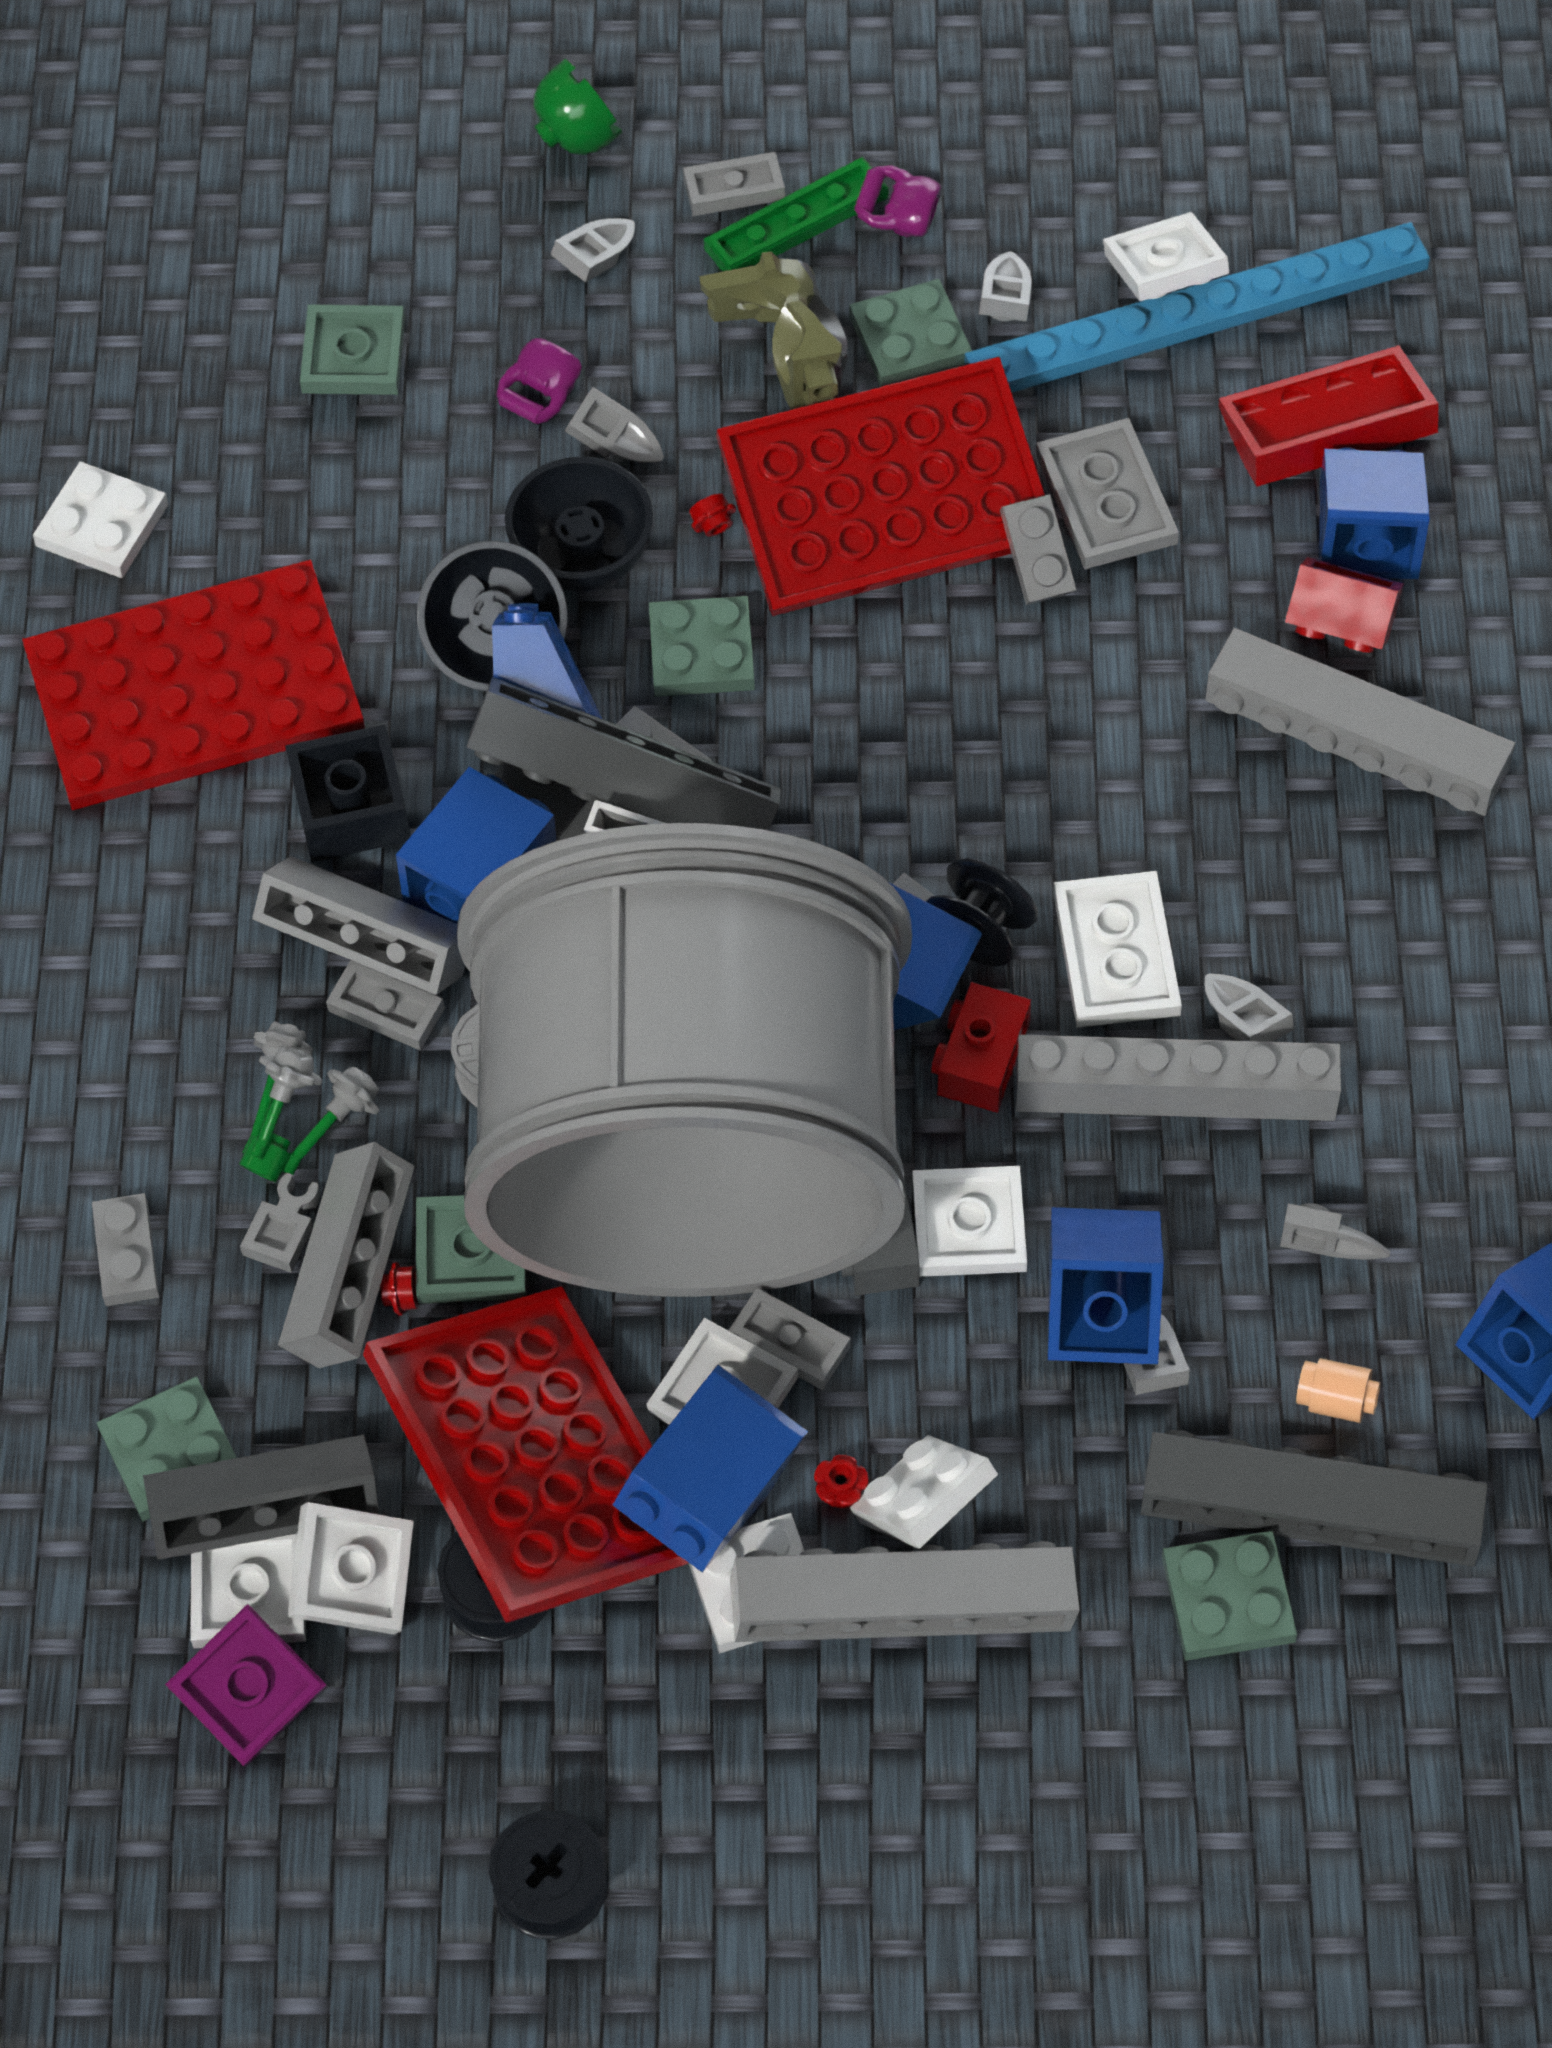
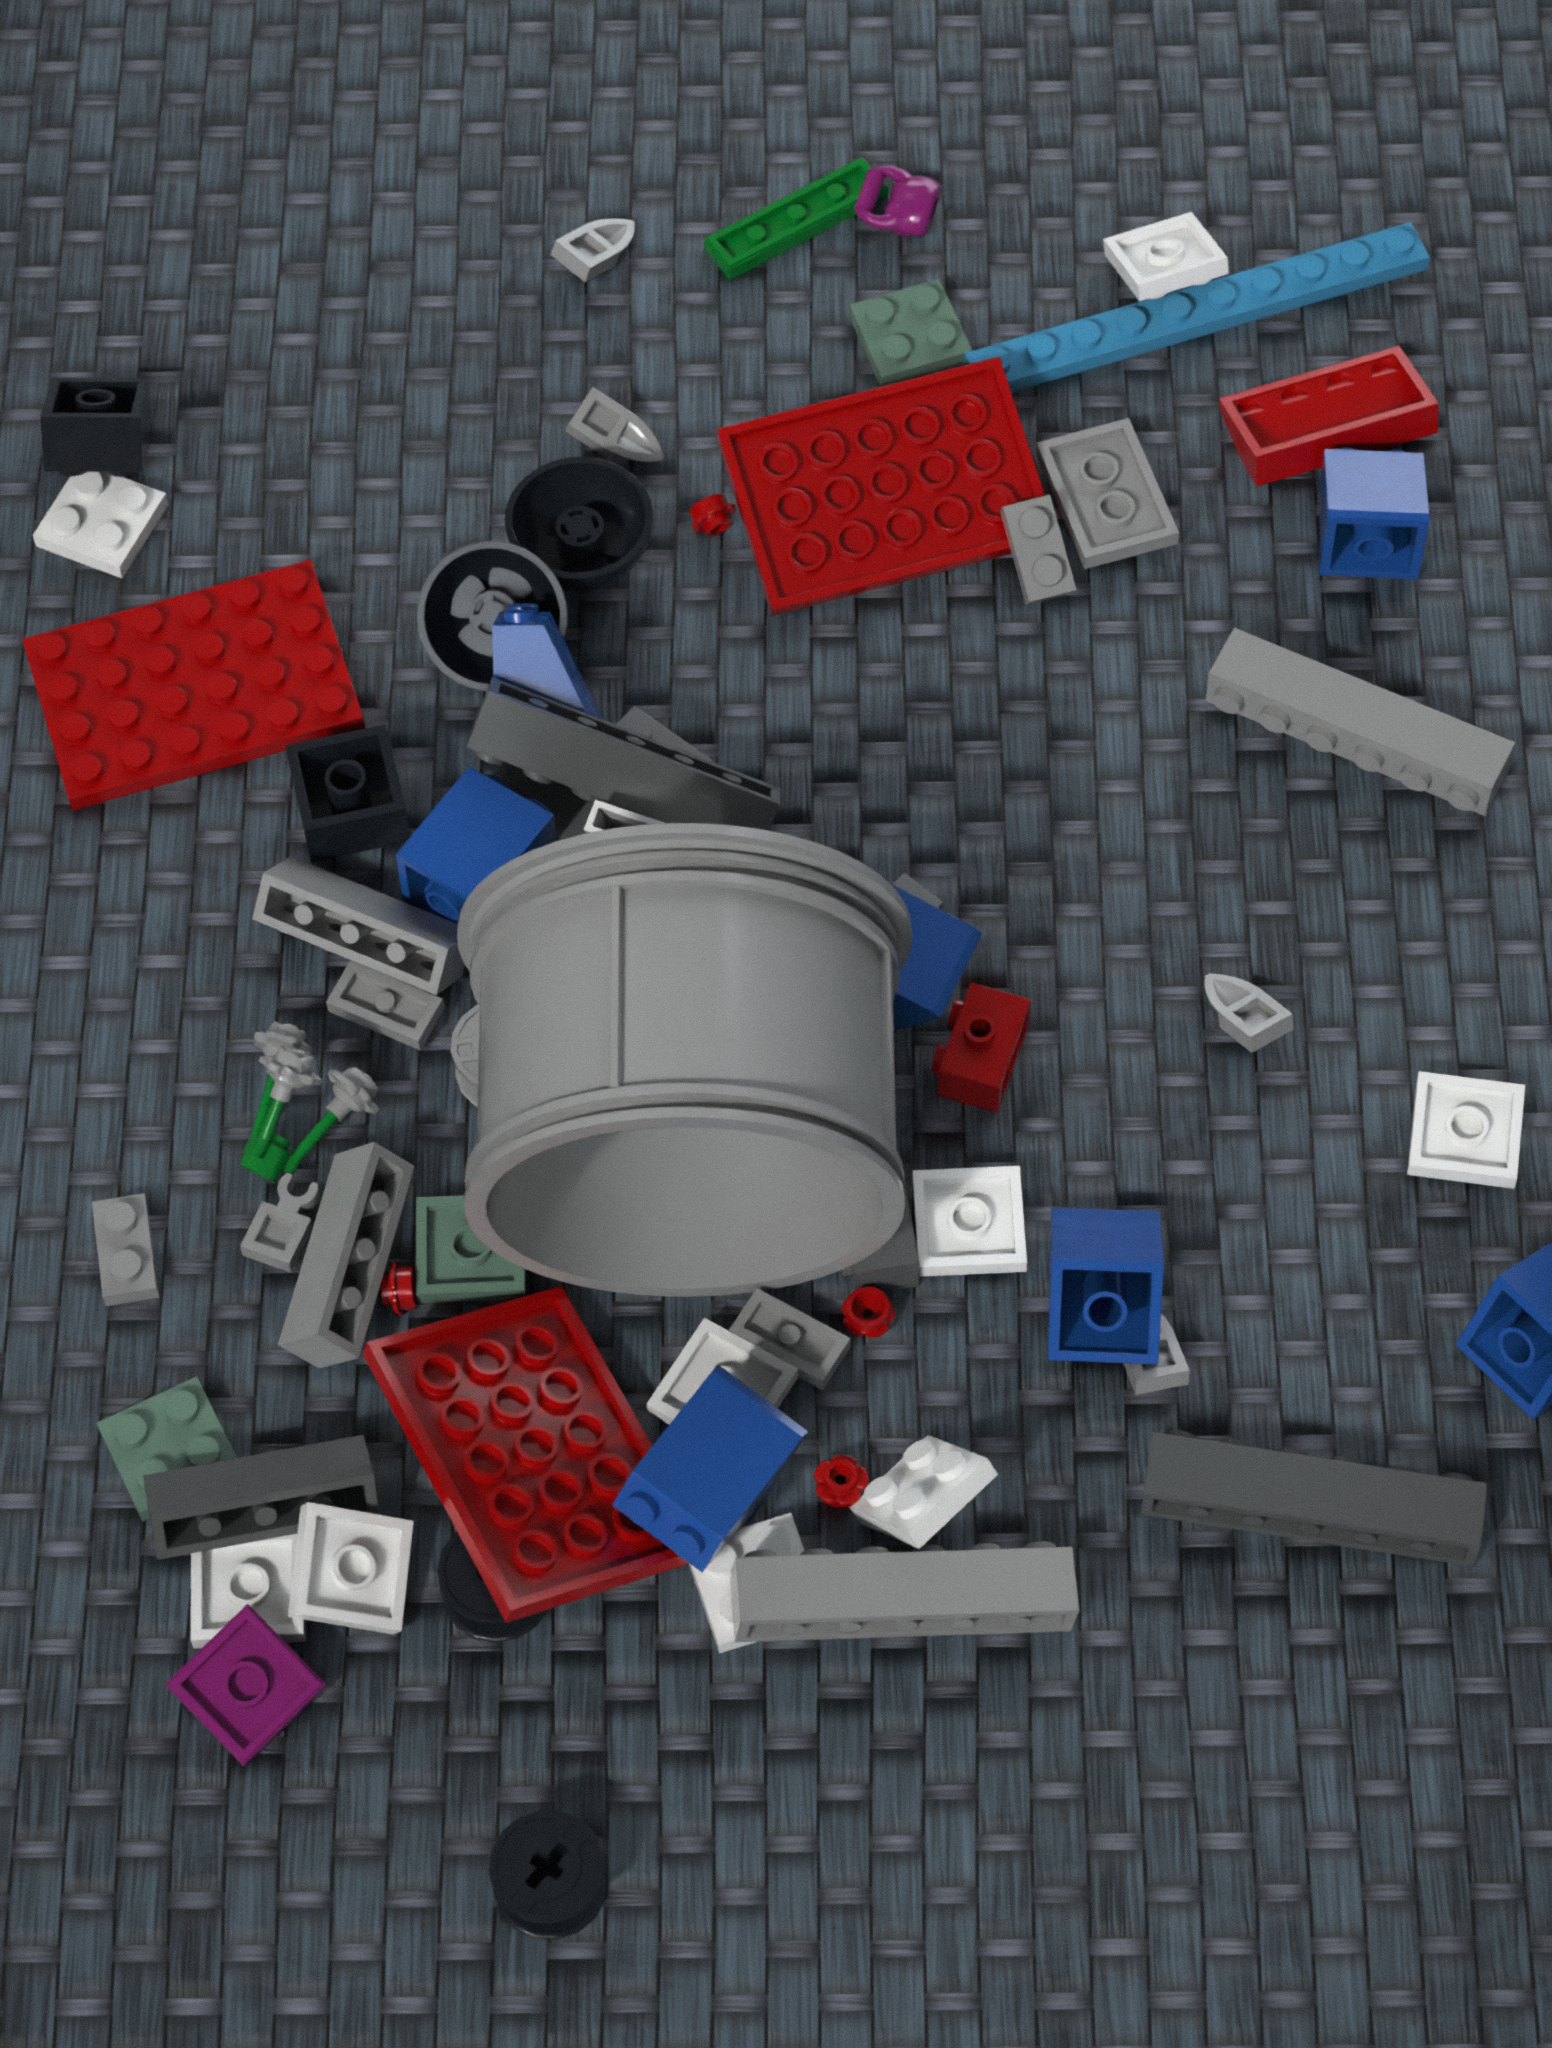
sand green plate [300,304,405,395] -> none
magenta piece [496,338,582,425] -> none
green cylinder [533,59,623,155] -> none
sand green plate [649,596,755,697] -> none
light grey plate [683,152,785,216] -> none
olive hips [699,251,848,410] -> none
black piece [926,858,1038,966] -> none
light grey plate [979,251,1032,321] -> none
light grey brick [1016,1035,1341,1121] -> none
white plate [1053,871,1182,1028] -> none
sand green plate [1162,1531,1297,1661] -> none
light grey plate [1280,1203,1390,1260] -> none
brick [1285,557,1404,653] -> none
light nougat brick [1296,1358,1381,1423] -> none
none -> black brick [40,377,152,477]
none -> red plate [841,1286,895,1339]
none -> white plate [1407,1071,1525,1189]

